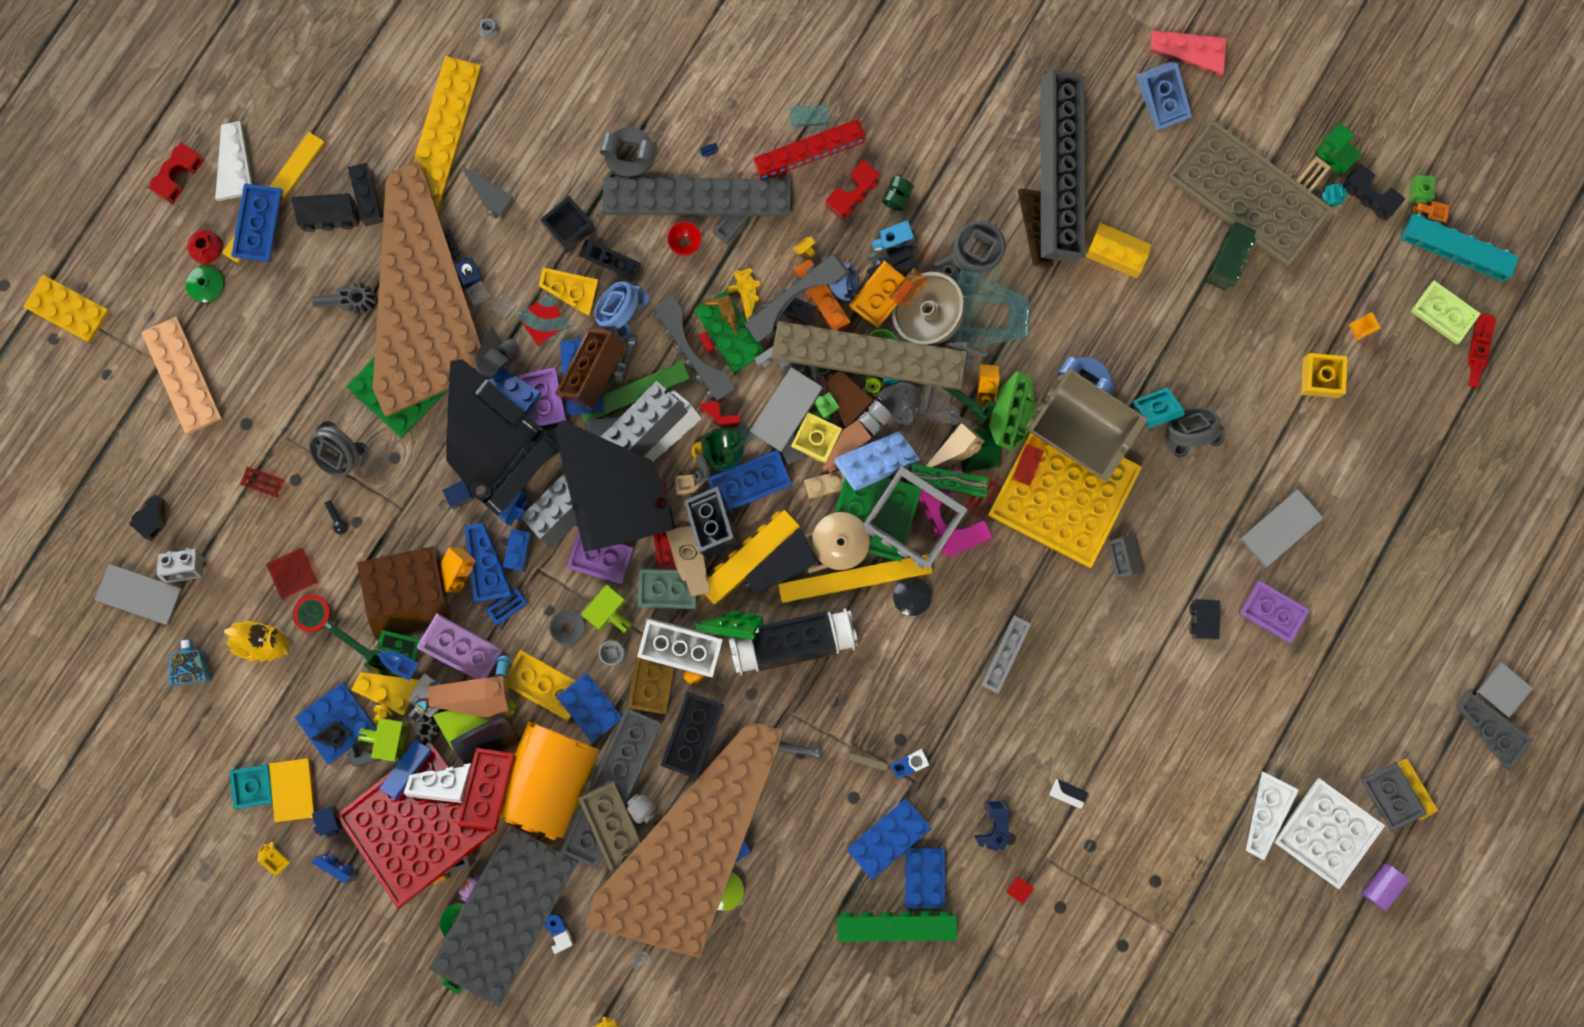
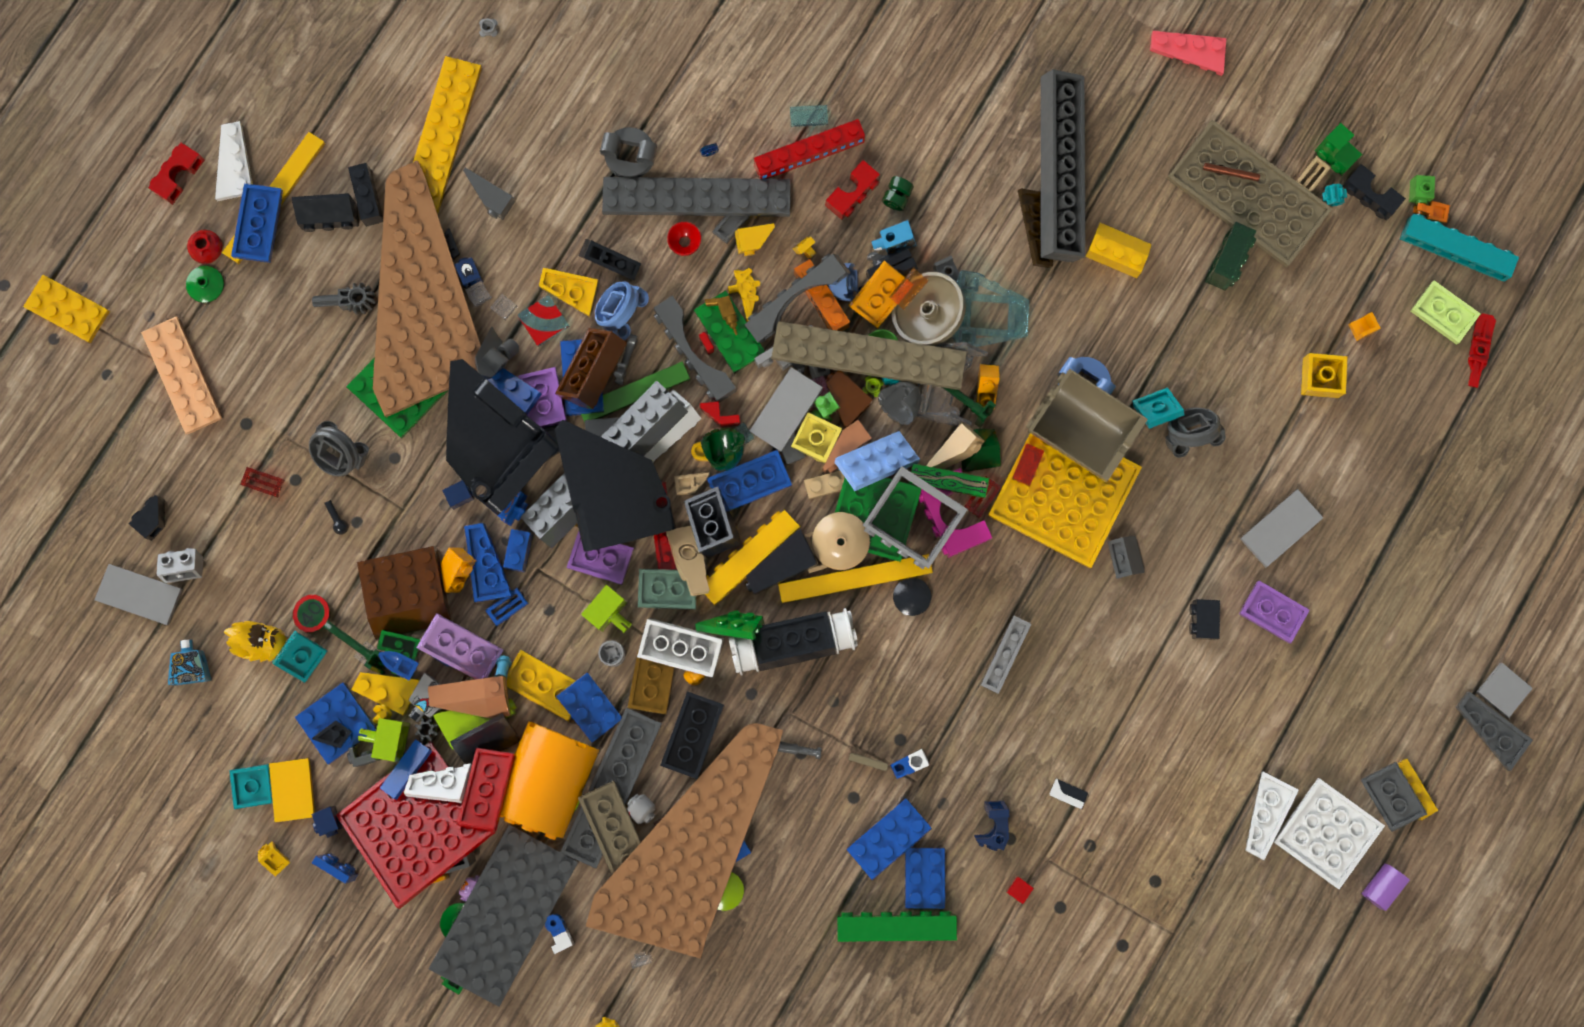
clear red tile [266,548,318,599] -> none
black piece [540,196,595,253] -> none
dark grey piece [549,610,585,645] -> none
dark grey arm [693,454,710,482] -> none
black plate [783,298,816,325] -> none
light grey wheel [856,400,892,436] -> none
dark grey piece [953,221,1006,279] -> none
bright green wedge [989,372,1036,451] -> none
medium blue slope [1136,62,1192,130] -> none
none -> teal tile [272,630,328,683]
none -> yellow slope [735,223,775,256]
none -> copper bar [1203,163,1260,181]

